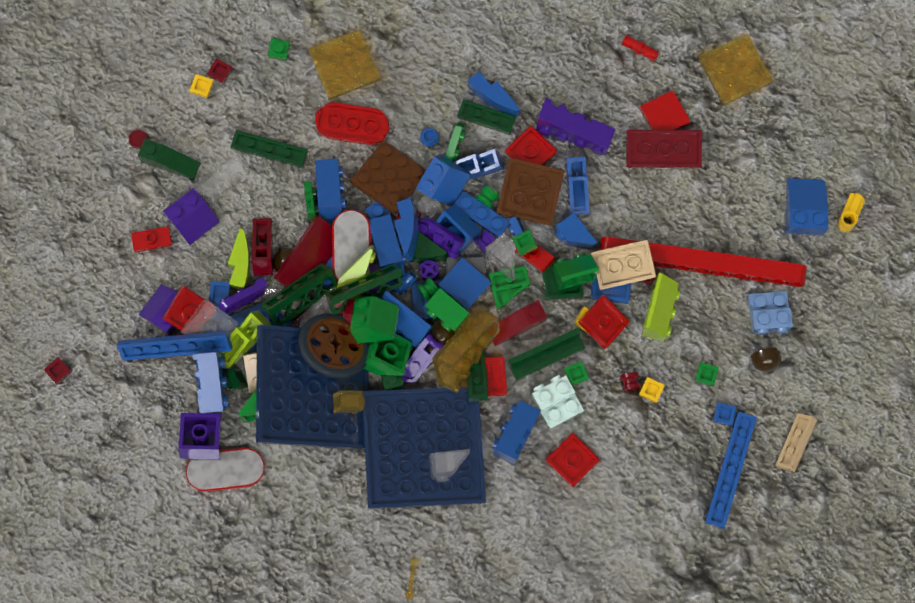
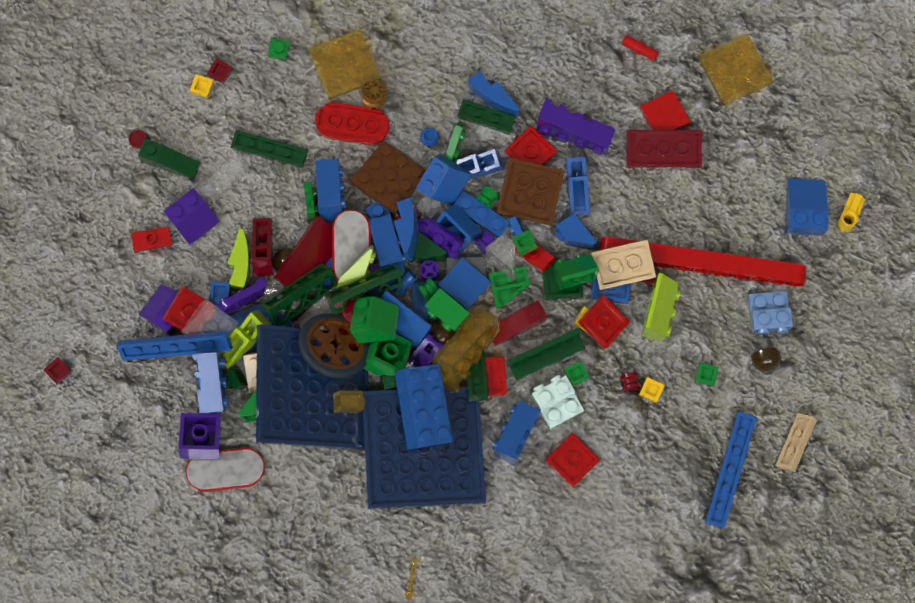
clear slope [429,449,470,482] -> none
blue plate [712,402,736,426] -> none
none -> pearl gold wheel [361,80,387,109]
none -> blue brick [395,364,453,450]

